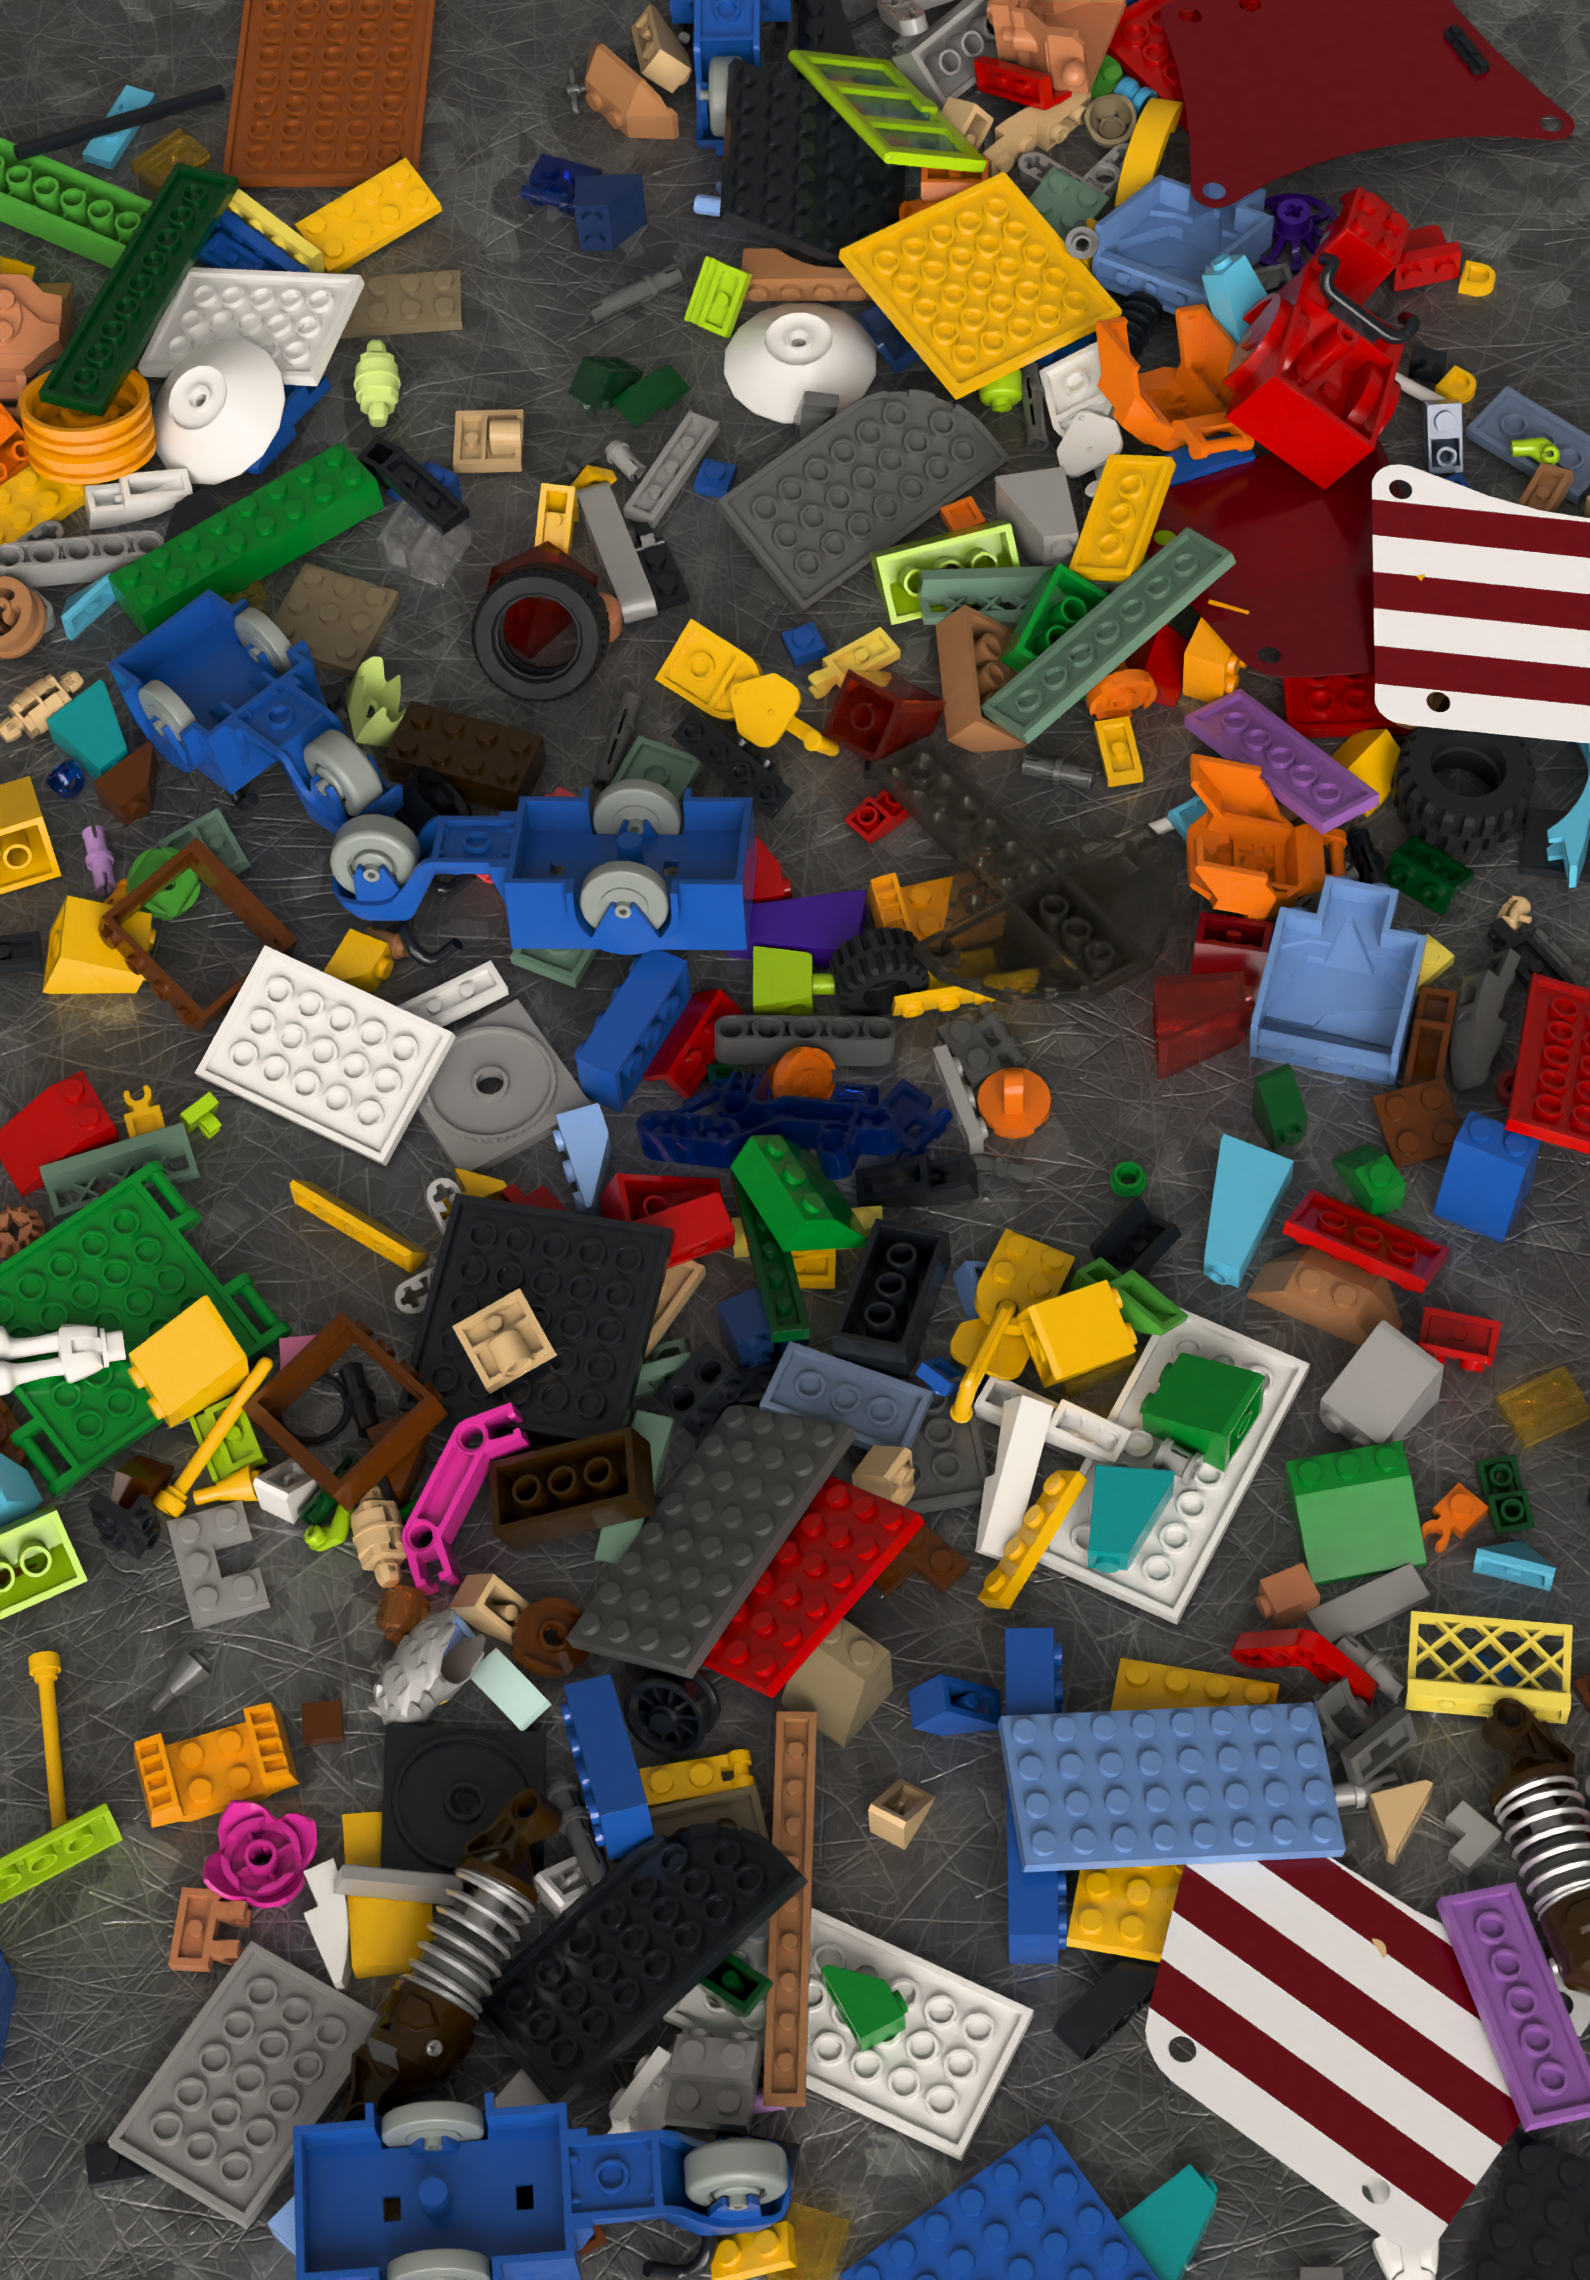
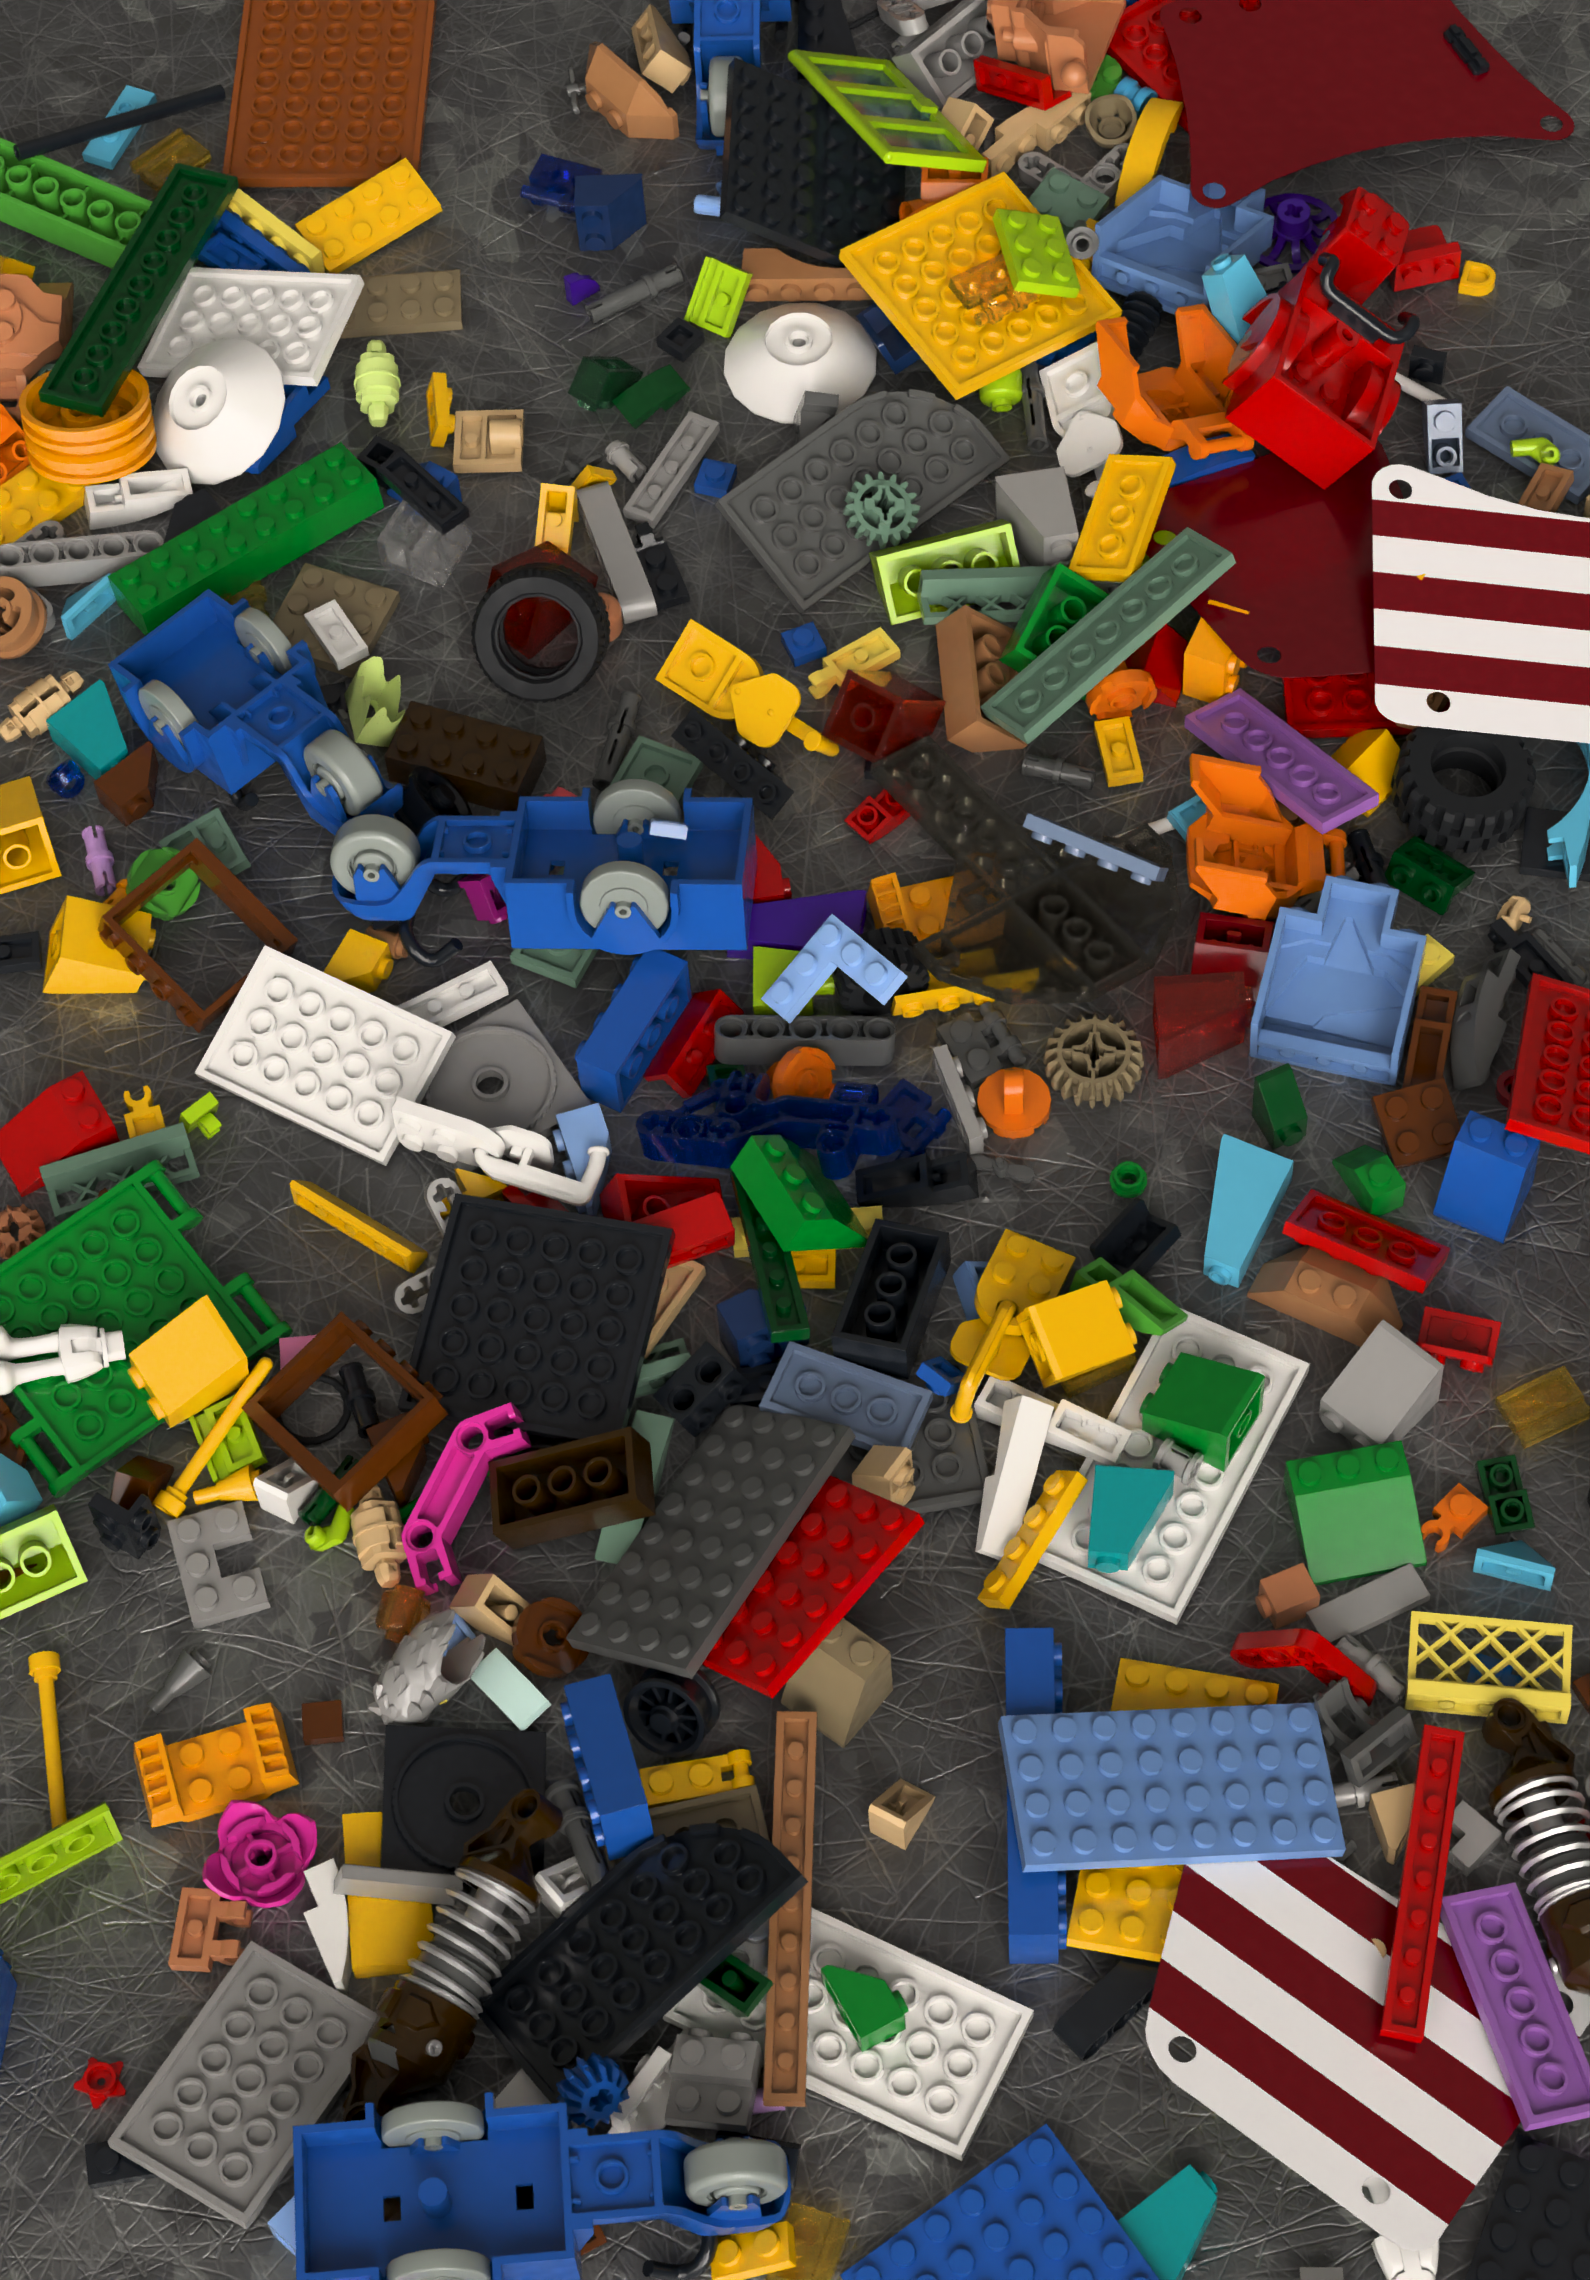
tan plate [452,1288,557,1394] -> none
reddish brown plate [872,1525,970,1598] -> none
blue slope [908,1674,1002,1736] -> none
orange plate [940,496,986,532] -> none
yellow tile [1435,365,1476,404] -> none
none -> red plate [73,2057,126,2109]
none -> white plate [304,599,369,670]
none -> white plate [392,1097,610,1206]
none -> yellow plate [426,372,455,448]
none -> magenta brick [458,874,508,924]
none -> blue gear [556,2052,630,2129]
none -> dark purple tile [564,272,600,306]
none -> tile [648,818,688,840]
none -> black plate [656,317,705,362]
none -> light blue plate [761,914,908,1023]
none -> sand green gear [843,472,920,549]
none -> clear yellow plate [948,254,1037,327]
none -> lime plate [992,208,1081,299]
none -> sand blue plate [1022,813,1169,886]
none -> dark tan gear [1043,1011,1144,1109]
none -> red plate [1379,1724,1465,2044]

